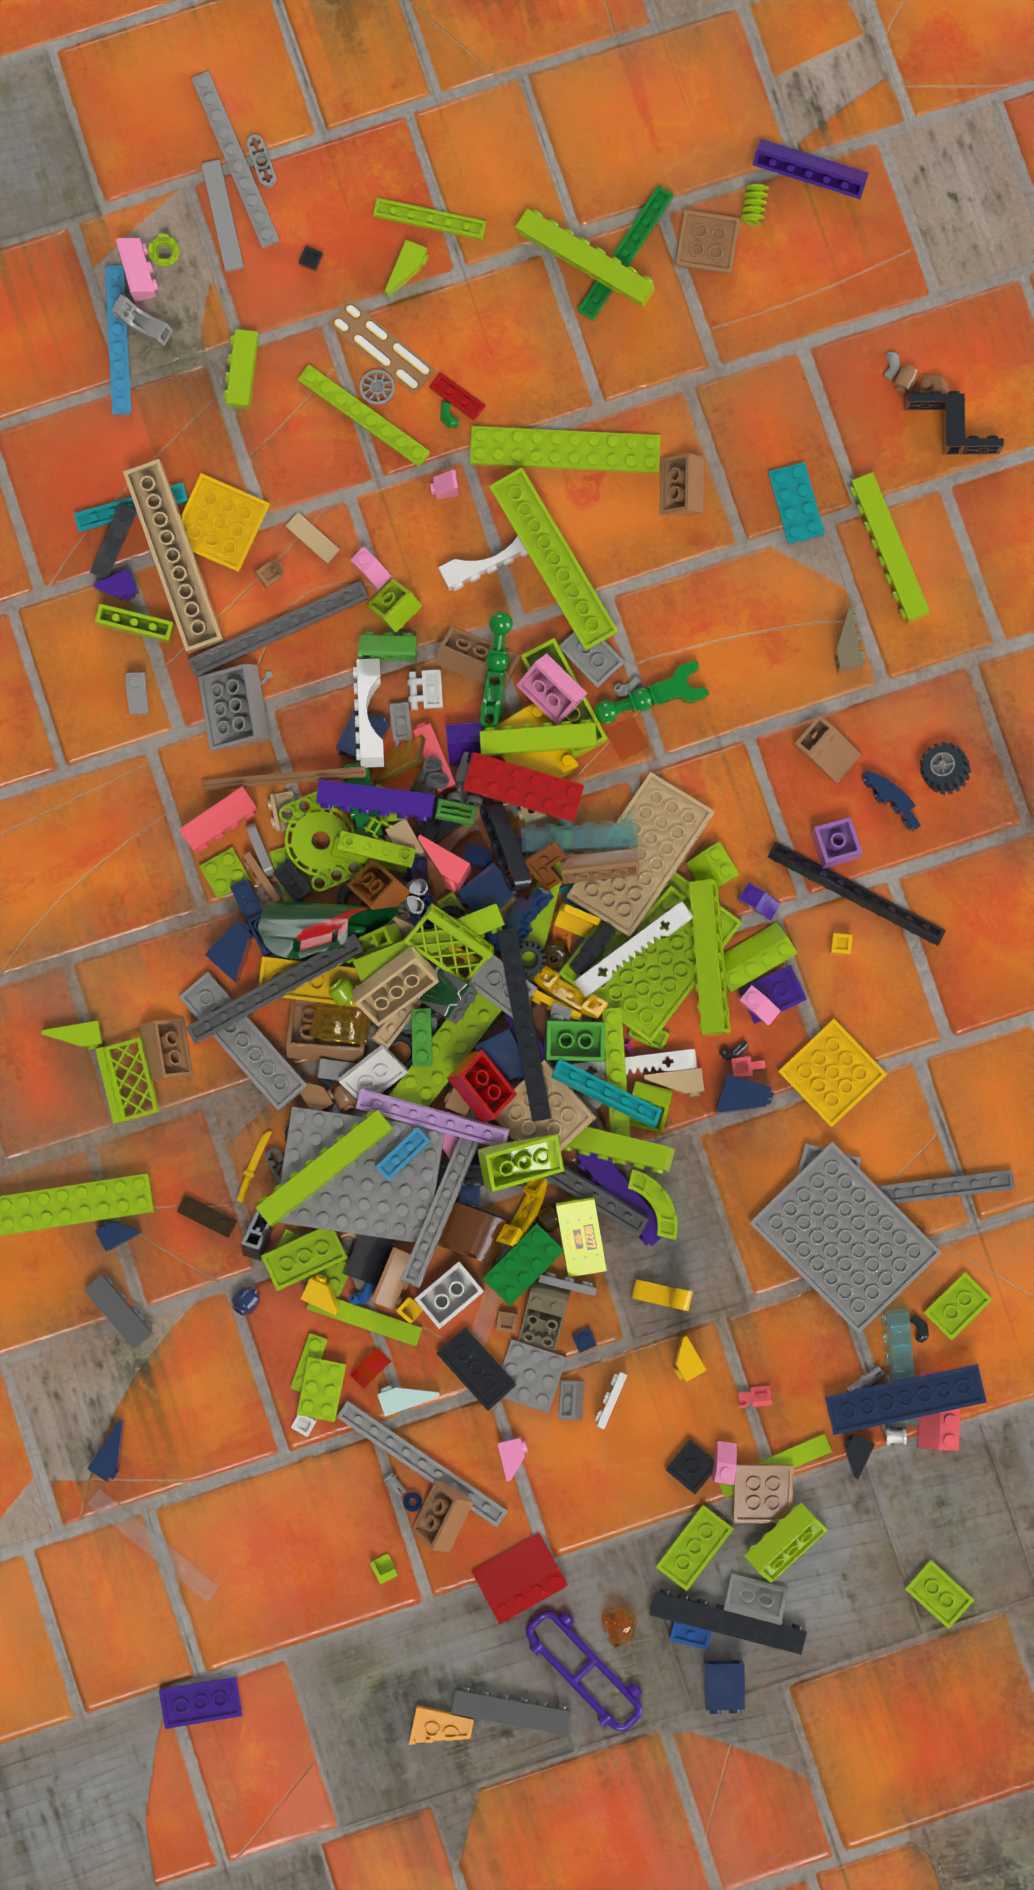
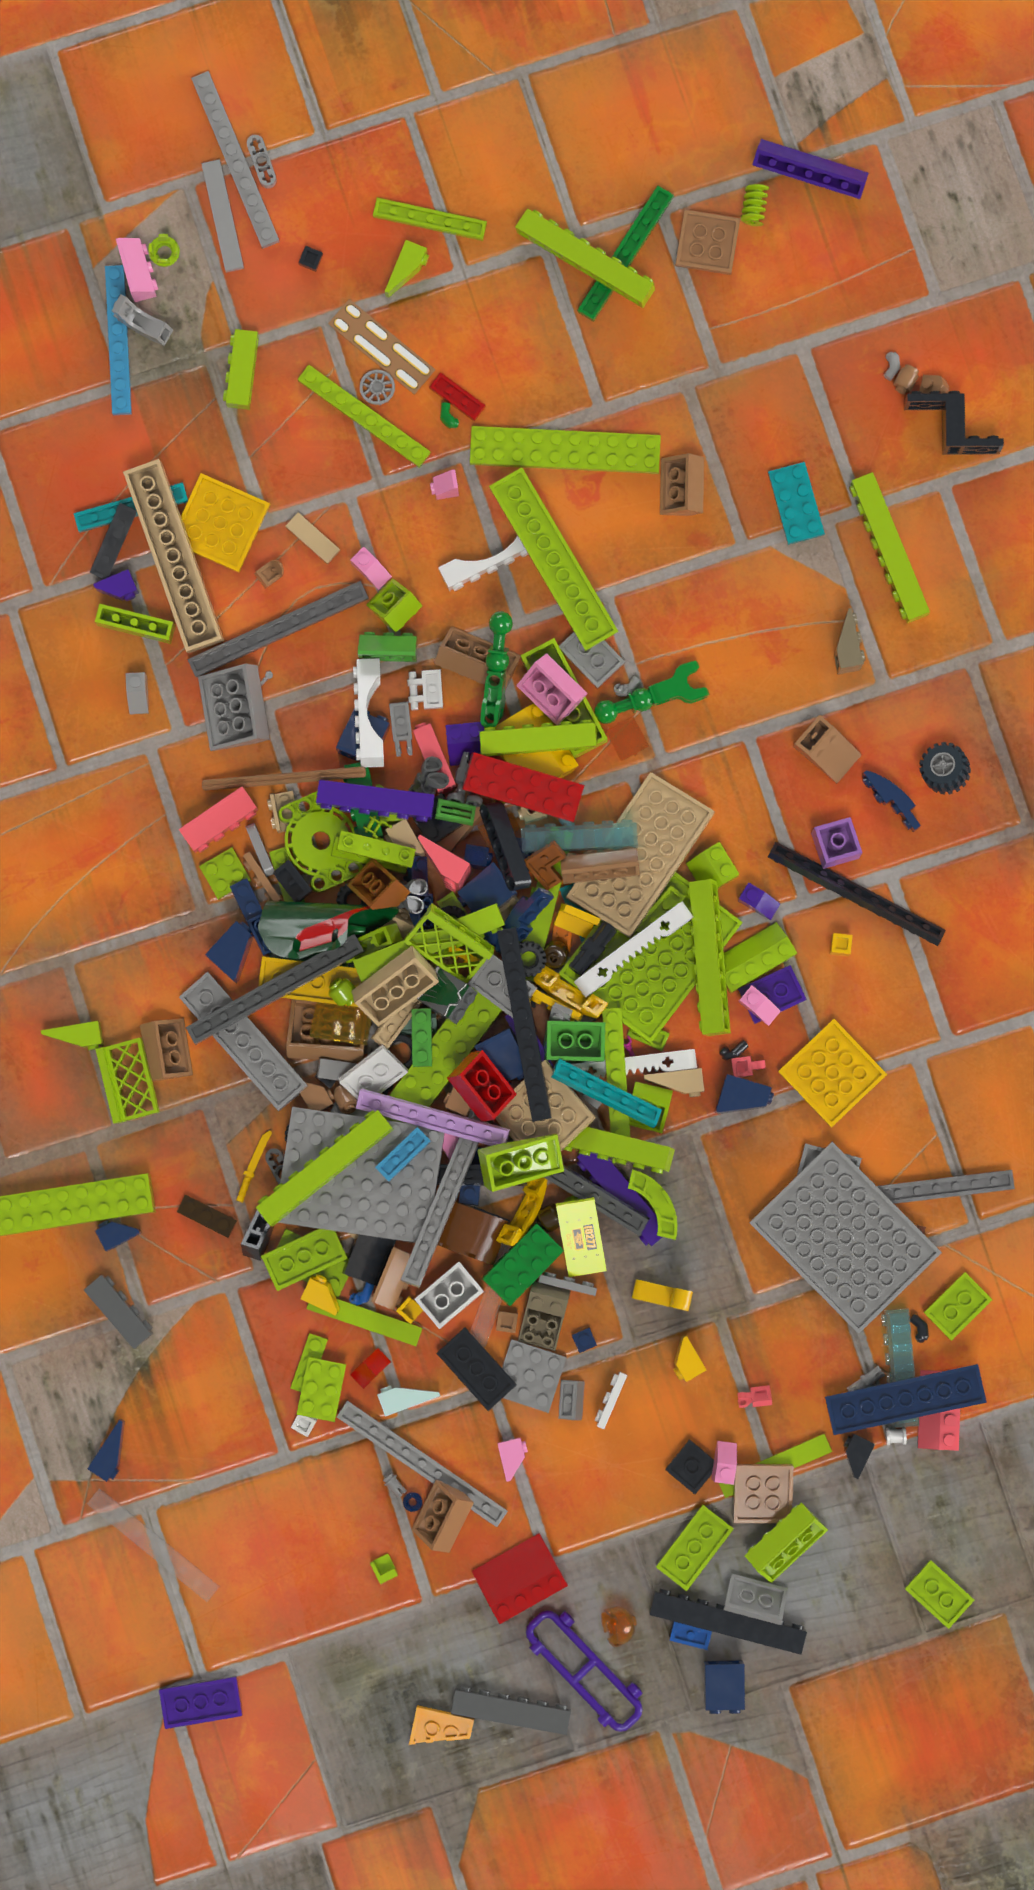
dark blue head [231,1286,260,1316] -> none
clear yellow tile [372,734,426,786] -> none

